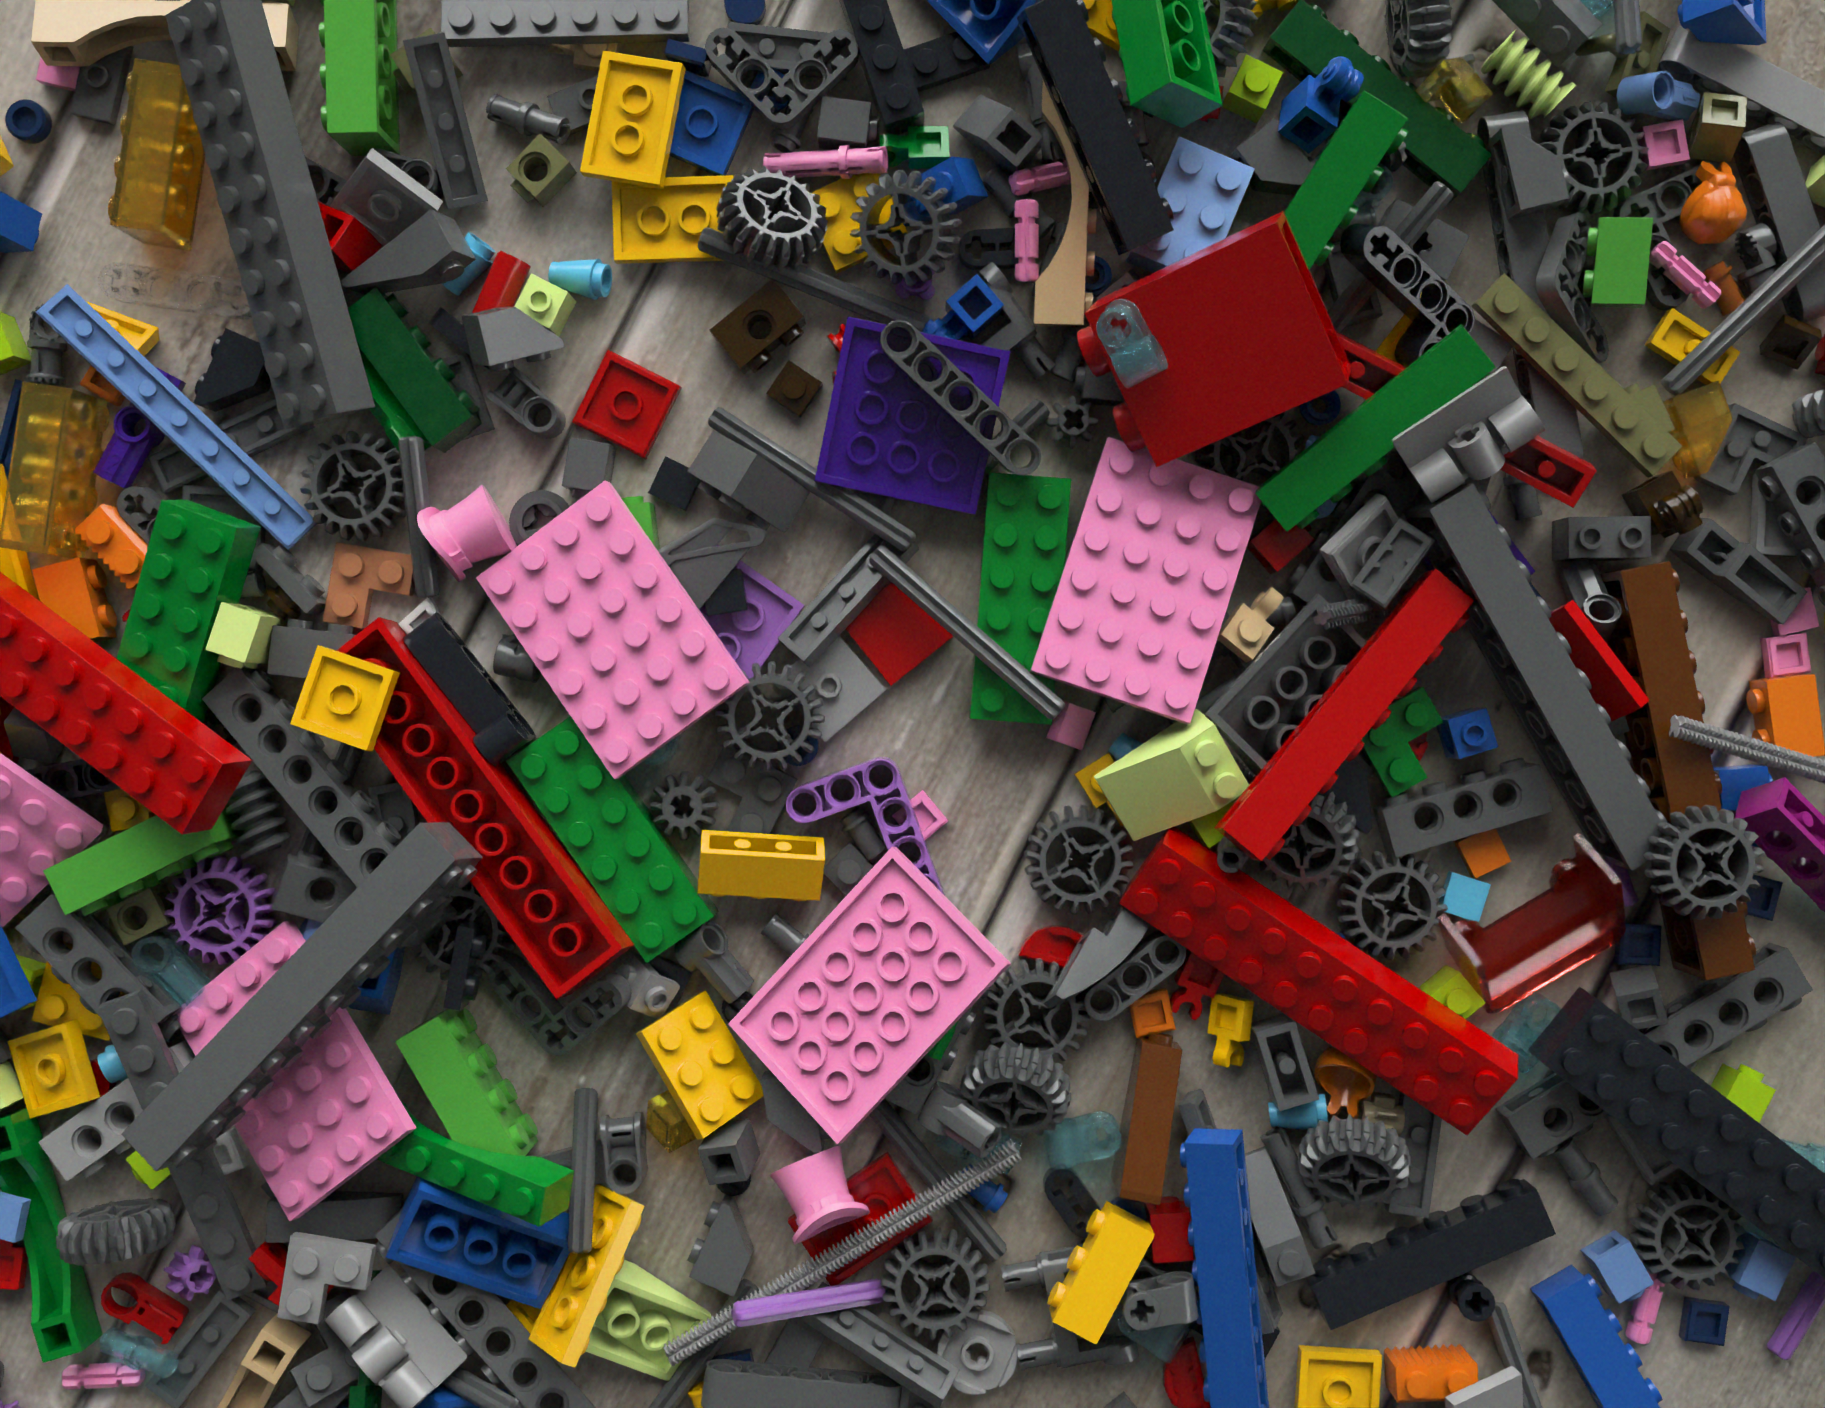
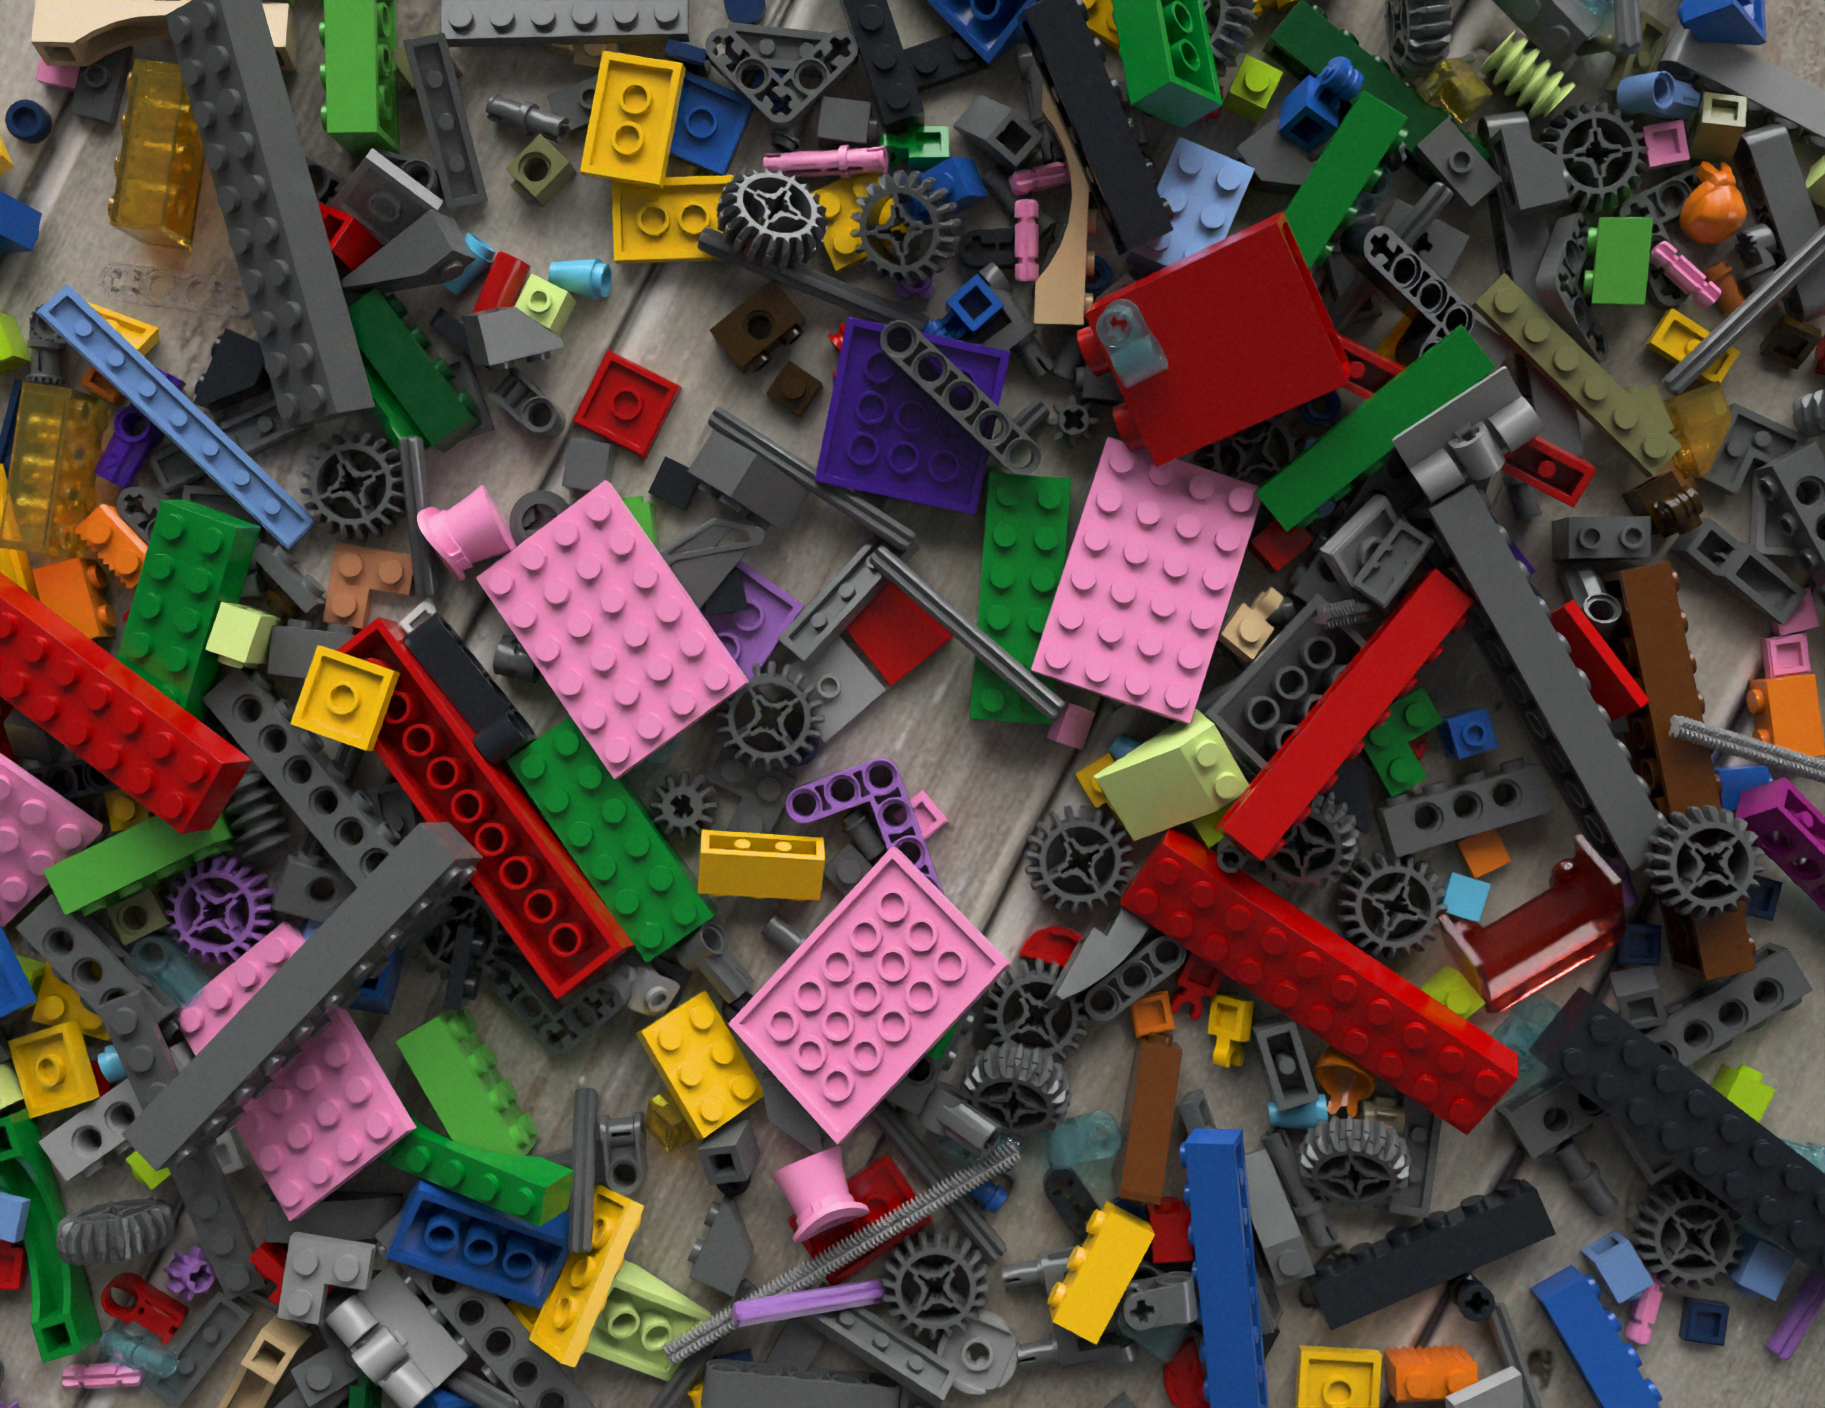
none -> dark grey plate [1413,118,1502,211]

